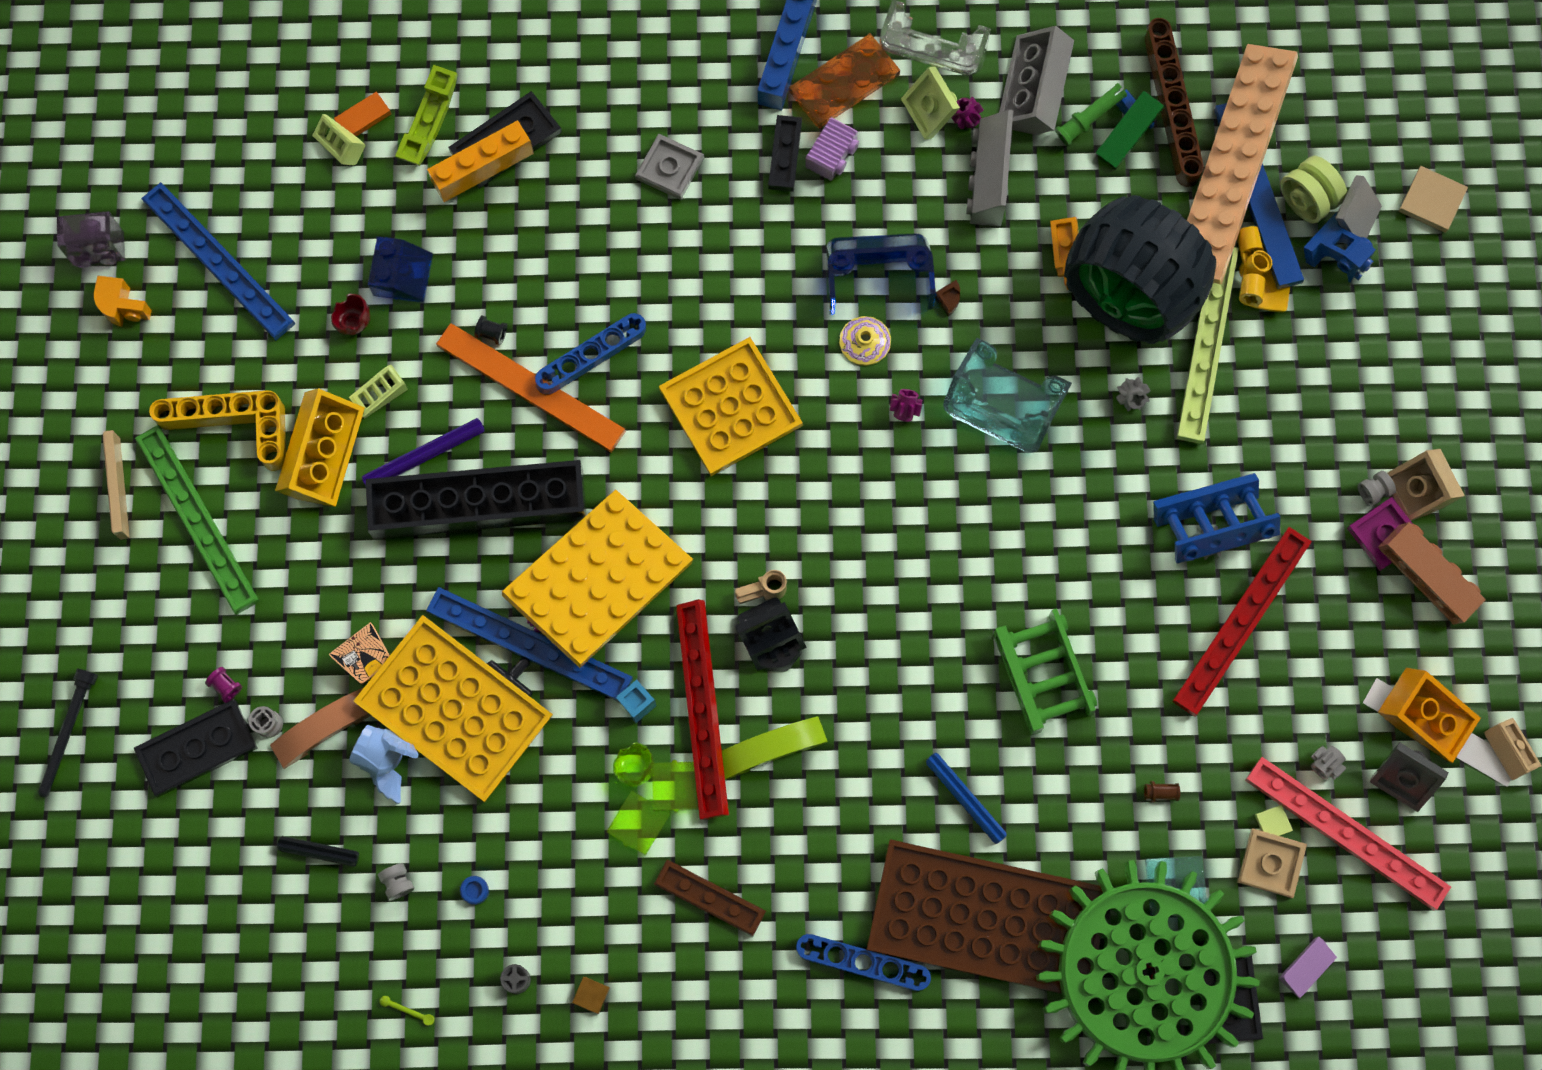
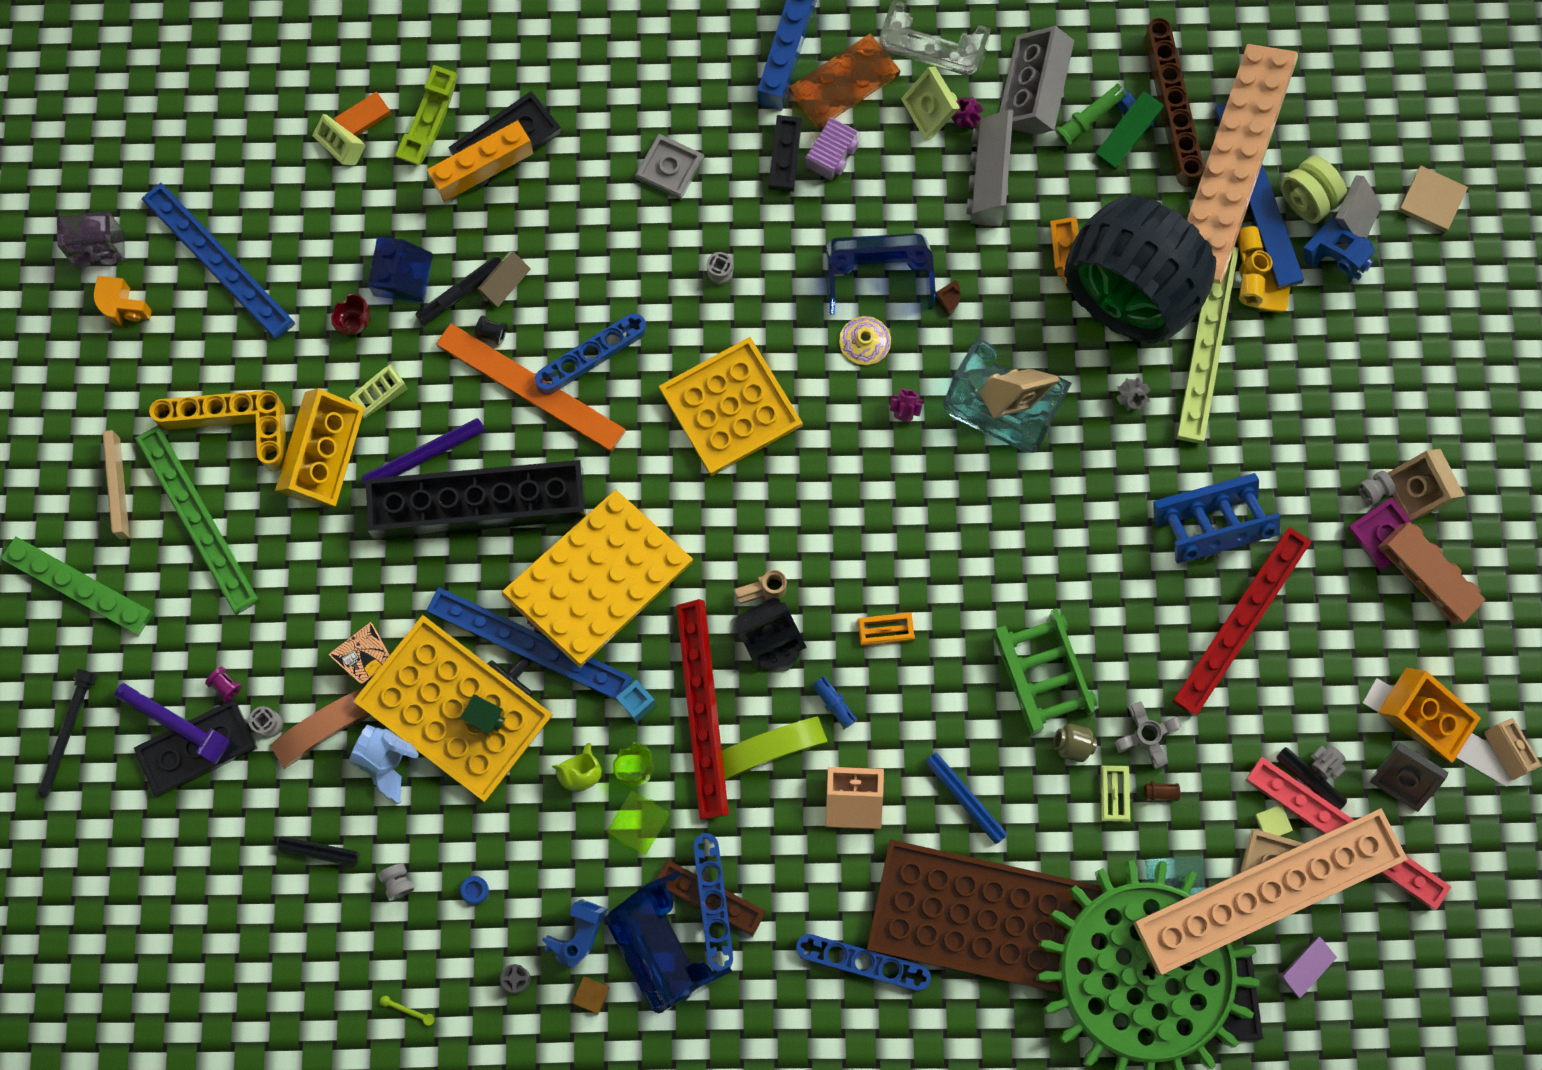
clear neon green piece [652,760,699,813] -> none
none -> bright green plate [1,536,153,636]
none -> dark purple piece [115,683,231,764]
none -> black axle [415,256,502,325]
none -> dark green brick [460,694,506,737]
none -> dark tan tile [477,251,531,307]
none -> blue tile [542,899,608,968]
none -> lime hair [552,743,602,792]
none -> clear blue windscreen [607,871,733,1013]
none -> blue beam [694,833,733,972]
none -> light grey wheel [707,252,733,286]
none -> blue pin [811,676,858,730]
none -> light nougat slope [826,767,884,829]
none -> light orange tile [858,613,915,646]
none -> tan slope [979,369,1060,418]
none -> olive head [1053,724,1097,762]
none -> yellowish green tile [1100,766,1130,822]
none -> light grey pin [1114,701,1182,769]
none -> light nougat plate [1133,808,1408,976]
none -> black axle [1276,747,1347,810]

